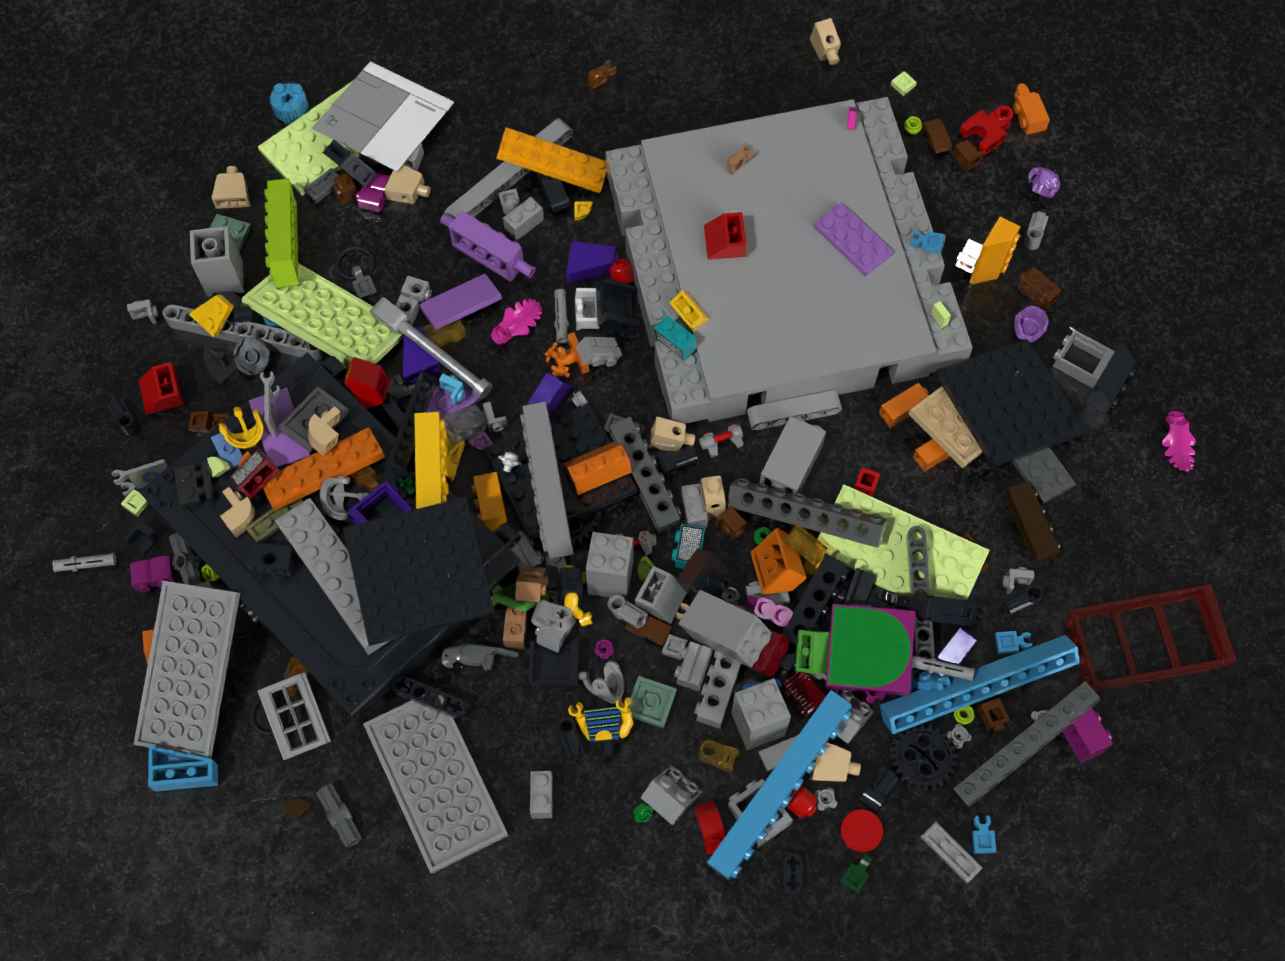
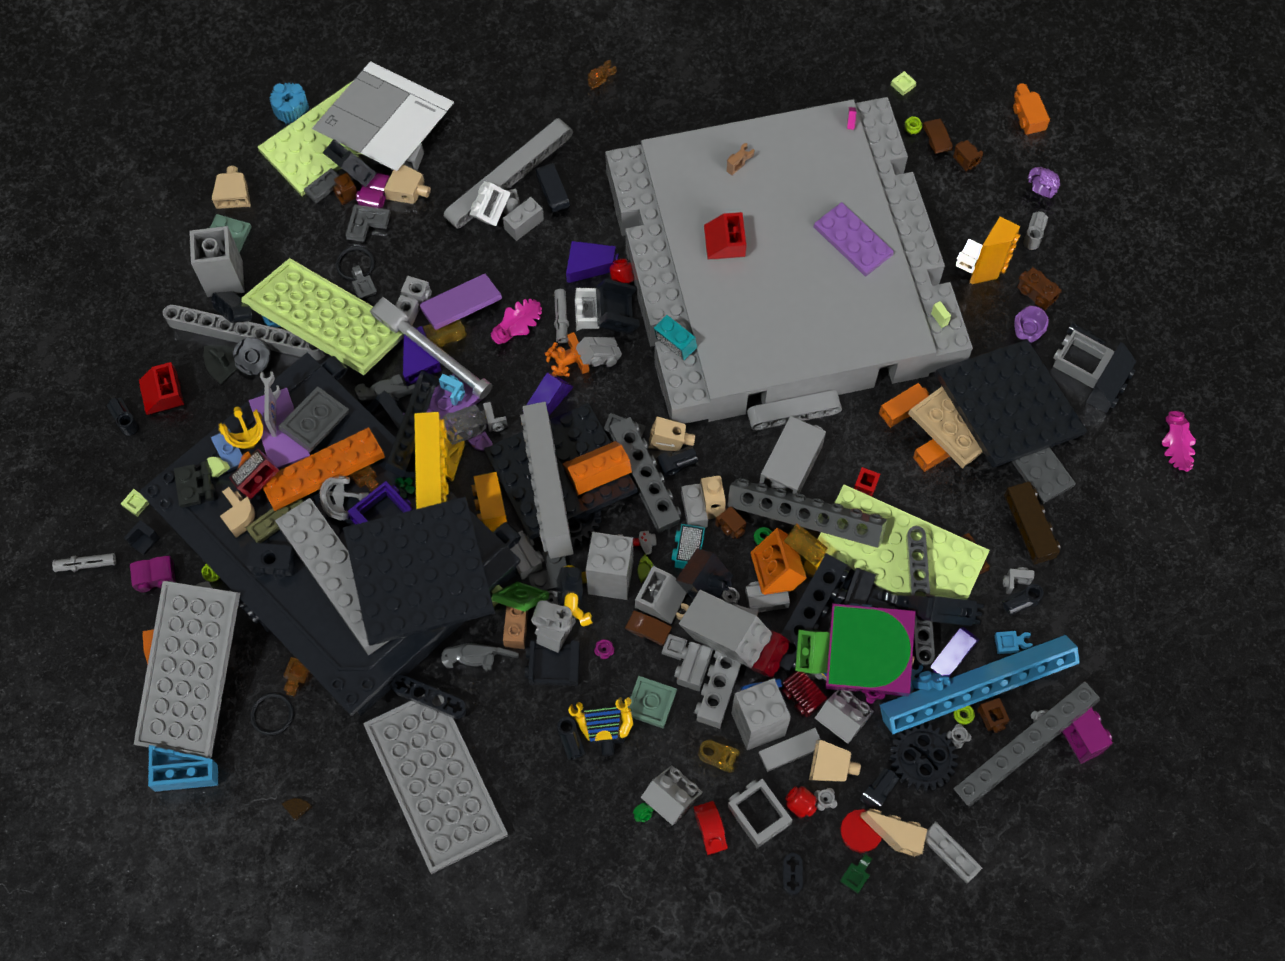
light grey flag [112,459,169,497] -> none
light grey bracket [127,299,158,324] -> none
dark grey piece [169,533,202,586] -> none
reddish brown slope [188,411,231,433] -> none
yellow wing [189,295,234,337] -> none
light grey piece [258,672,331,760] -> none
lime brick [265,178,299,288] -> none
tan brick [308,406,341,456] -> none
dark grey piece [316,784,362,848] -> none
red slope [345,357,390,409] -> none
medium lavender brick [440,211,536,282] -> none
light orange plate [497,127,606,193] -> none
white plant [498,452,522,472] -> none
medium nougat brick [515,566,549,602] -> none
light grey brick [530,771,553,818] -> none
light grey plate [571,390,588,407] -> none
yellow tile [574,201,593,221] -> none
light grey helmet [578,661,624,705] -> none
light grey piece [608,595,648,629] -> none
yellow slope [669,290,710,331] -> none
light grey piece [699,424,744,458] -> none
dark azure brick [707,690,852,881] -> none
magenta brick [744,594,793,627] -> none
tan torso [810,18,841,65] -> none
dark azure plate [910,231,946,254] -> none
light grey pin [912,655,975,681] -> none
red piece [959,105,1014,155] -> none
dark azure plate [972,816,996,854] -> none
clear red window [1066,584,1236,691] -> none
none -> dark grey plate [346,204,391,242]
none -> white window [469,181,511,226]
none -> tan slope [860,809,927,857]

